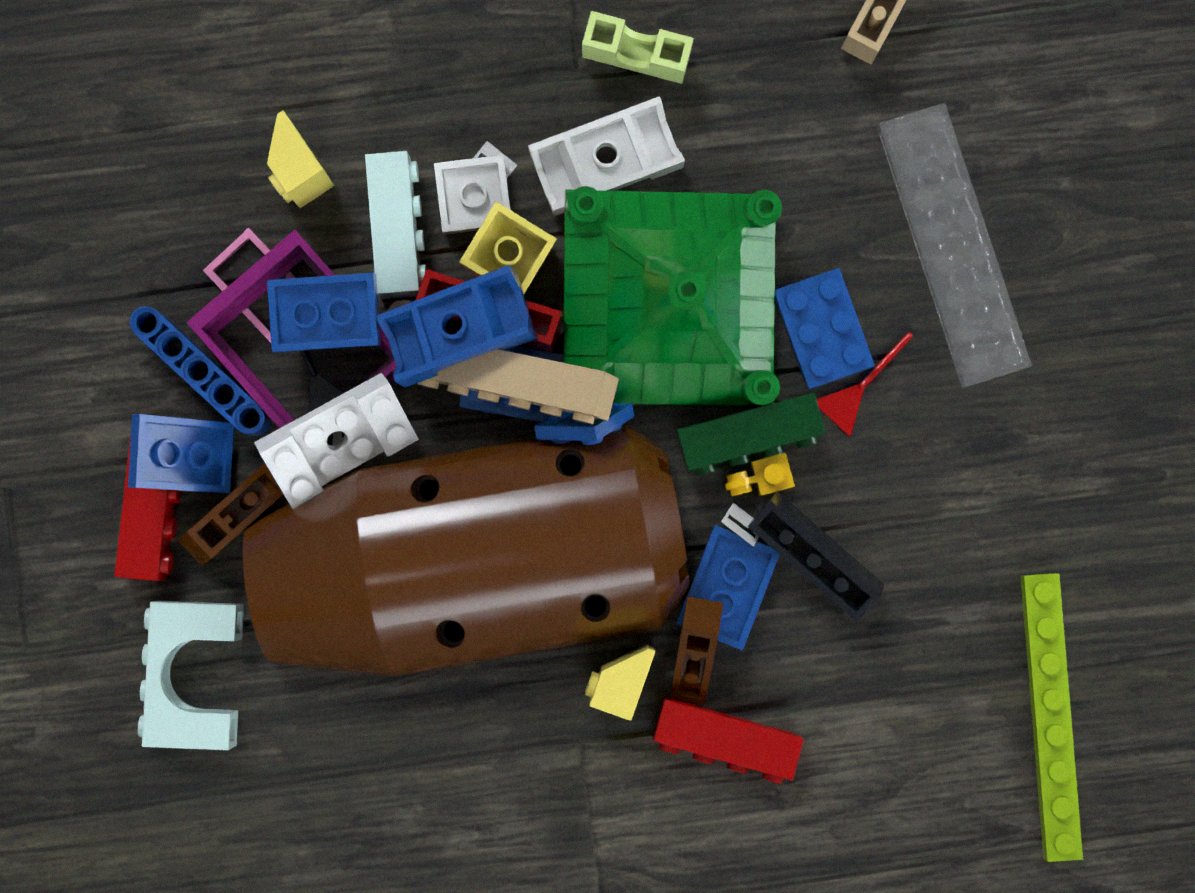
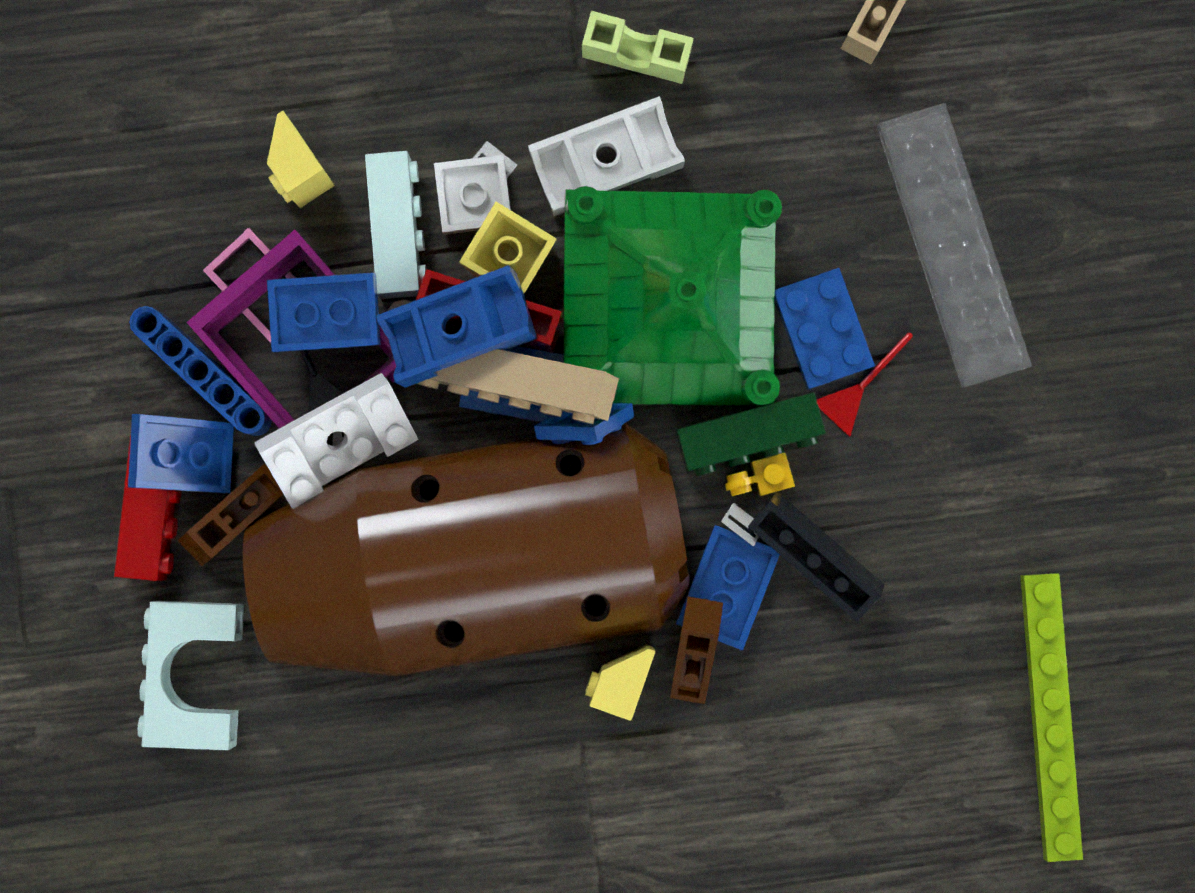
red brick [652,696,804,784] -> none

